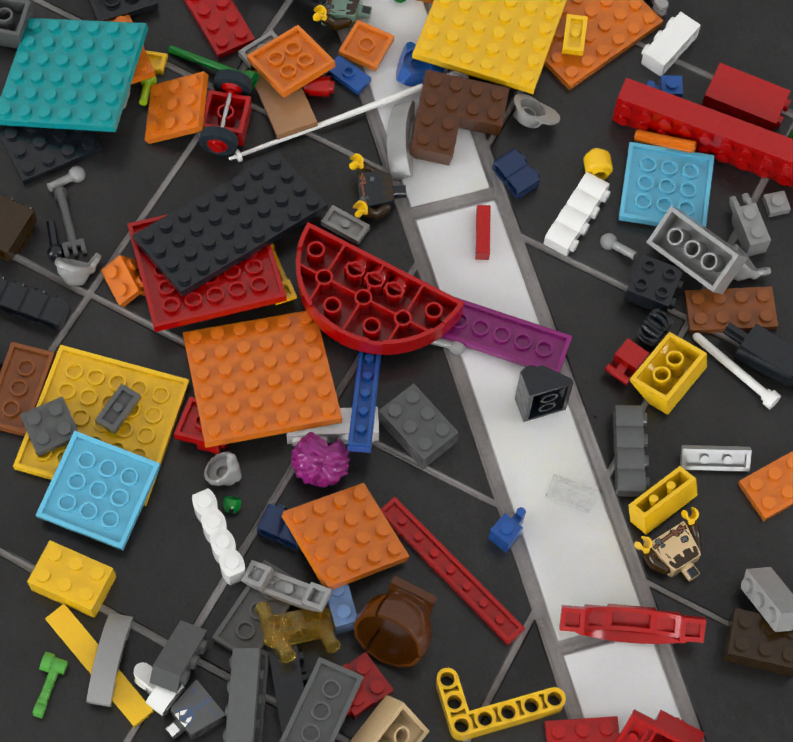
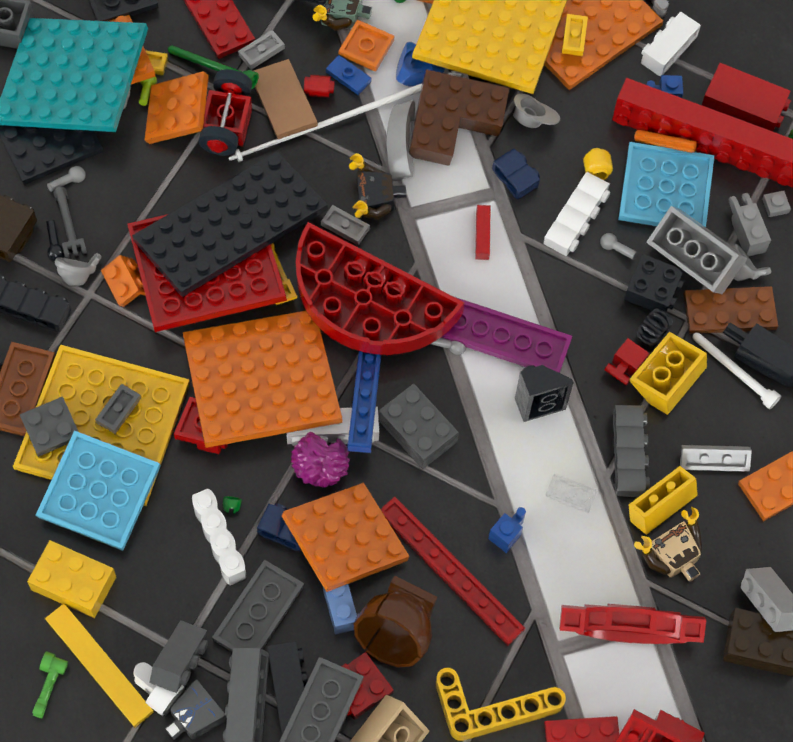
light grey slope [86,613,133,707] -> none
light grey hat [204,451,242,486] -> none
light grey slope [241,560,333,612] -> none
orange plate [246,25,336,98] -> none
clear yellow piece [255,601,341,663] -> none

